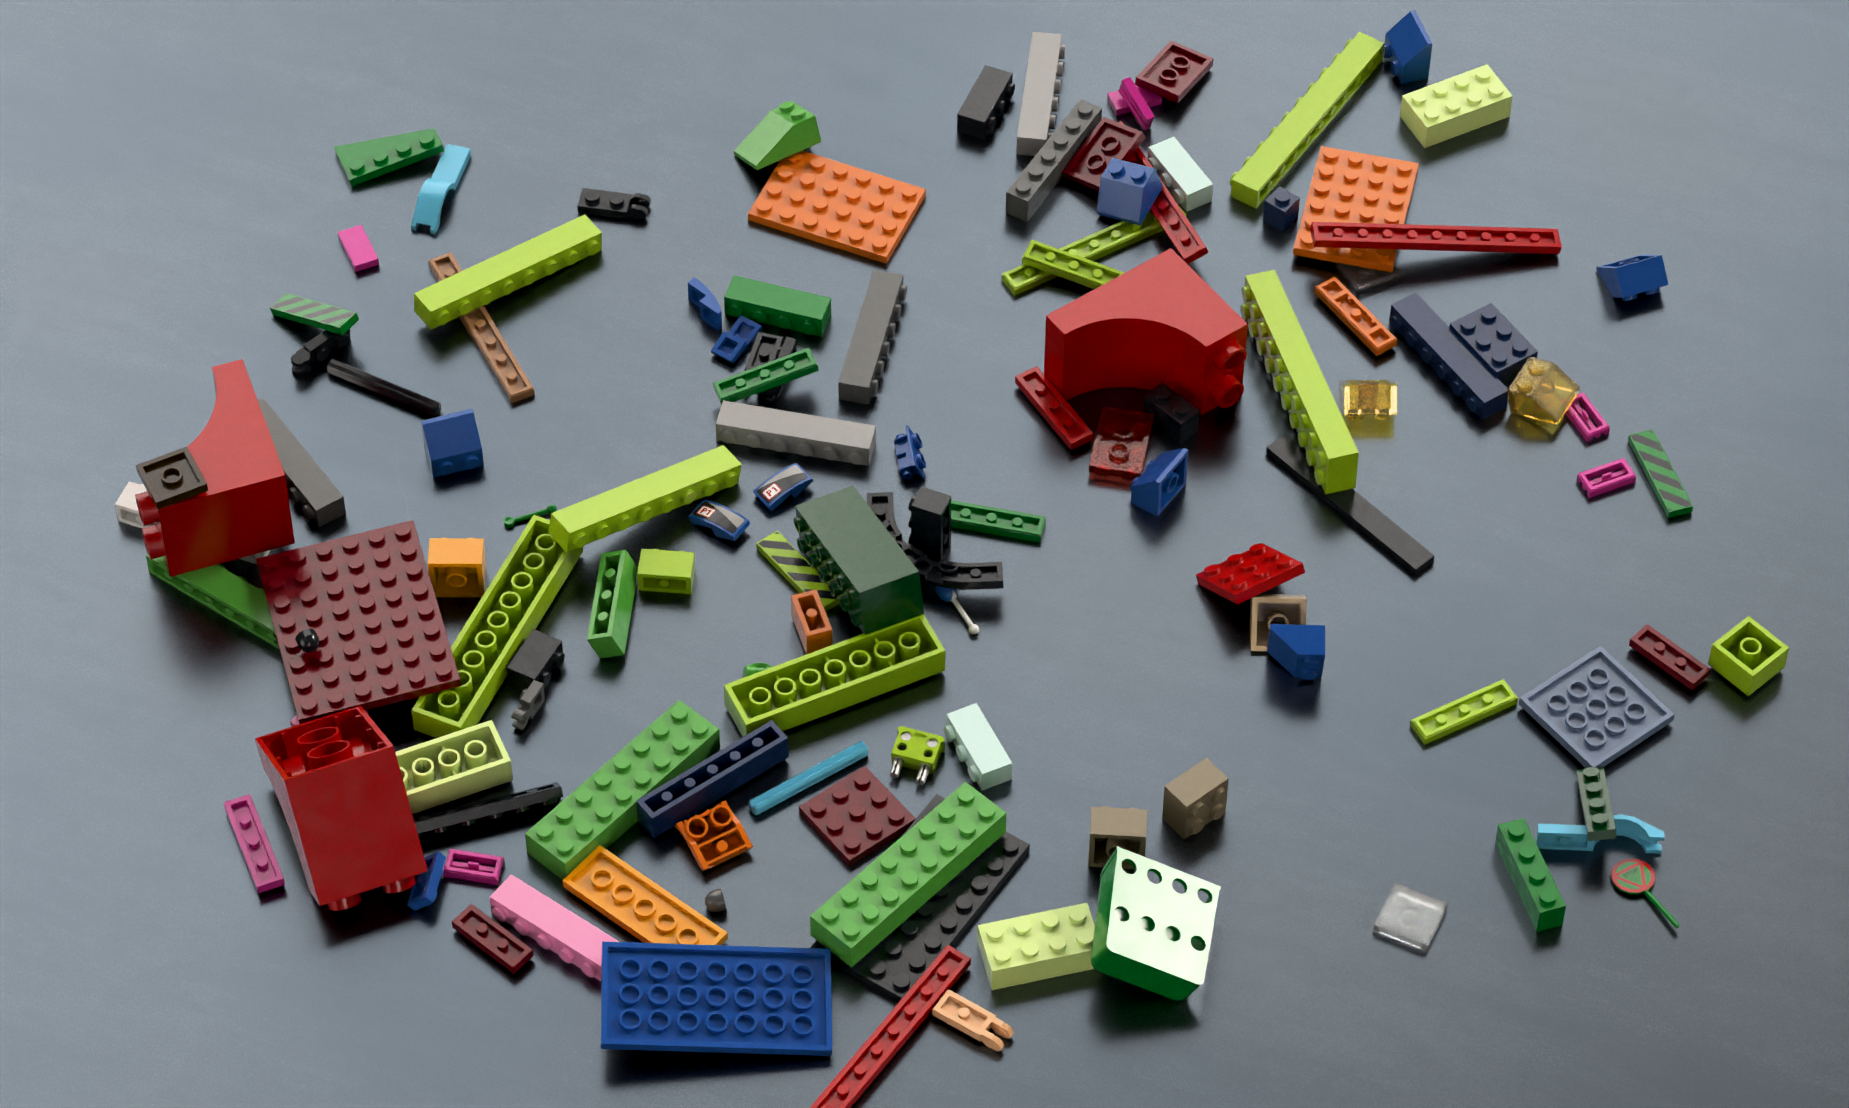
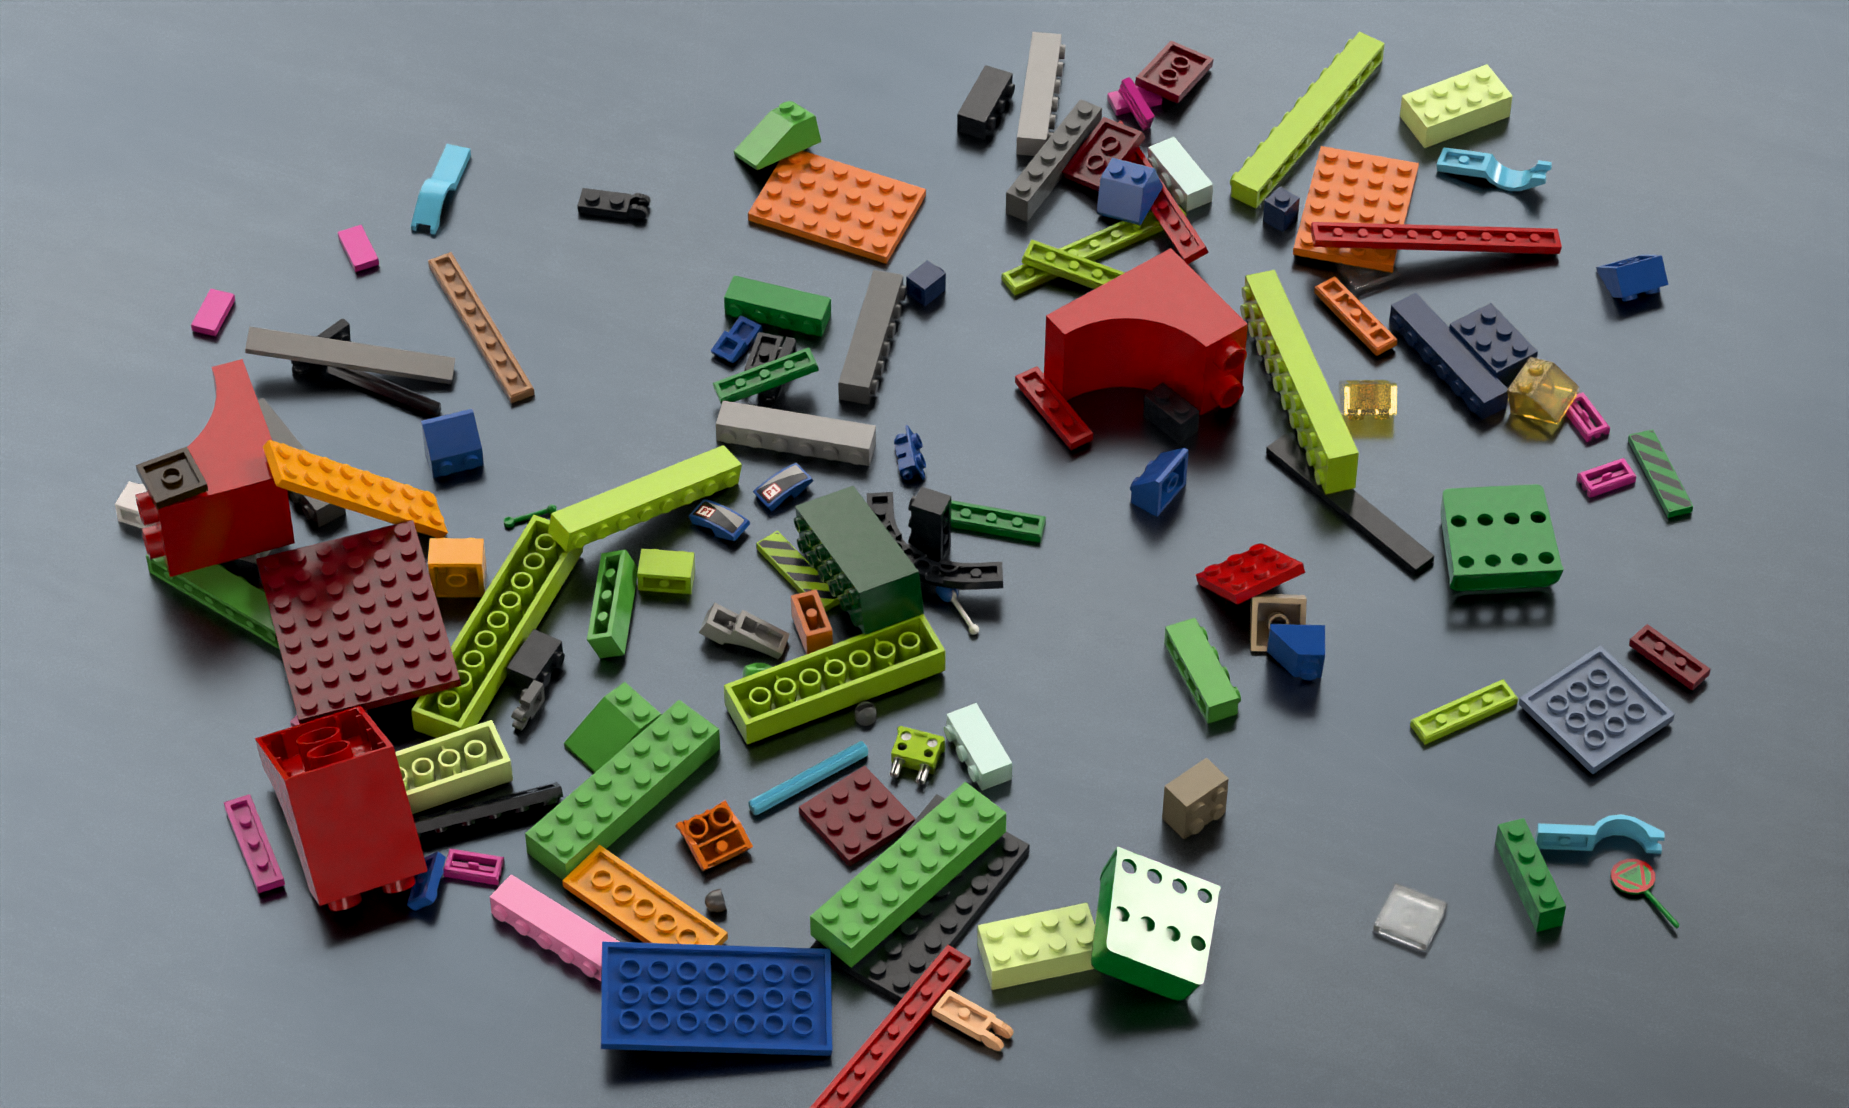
tile [270,293,359,335] -> none
black hinge [295,629,319,653] -> none
wing [334,128,444,187] -> none
lime brick [414,214,602,330] -> none
dark red plate [452,903,533,974] -> none
dark blue brick [636,720,789,838] -> none
blue slope [688,277,722,331] -> none
dark tan brick [1088,806,1148,869] -> none
clear red plate [1089,407,1154,479] -> none
blue slope [1383,10,1432,84] -> none
plate [1576,767,1616,841] -> none
lime brick [1708,616,1789,696] -> none
none -> tile [191,289,235,337]
none -> light grey tile [245,326,455,384]
none -> light orange plate [263,440,448,538]
none -> bright green slope [564,682,661,773]
none -> light grey slope [699,602,790,659]
none -> dark grey hinge [855,701,876,726]
none -> dark blue brick [906,260,946,306]
none -> bright green brick [1164,618,1241,724]
none -> medium azure piece [1436,147,1552,191]
none -> piece [1440,484,1564,591]

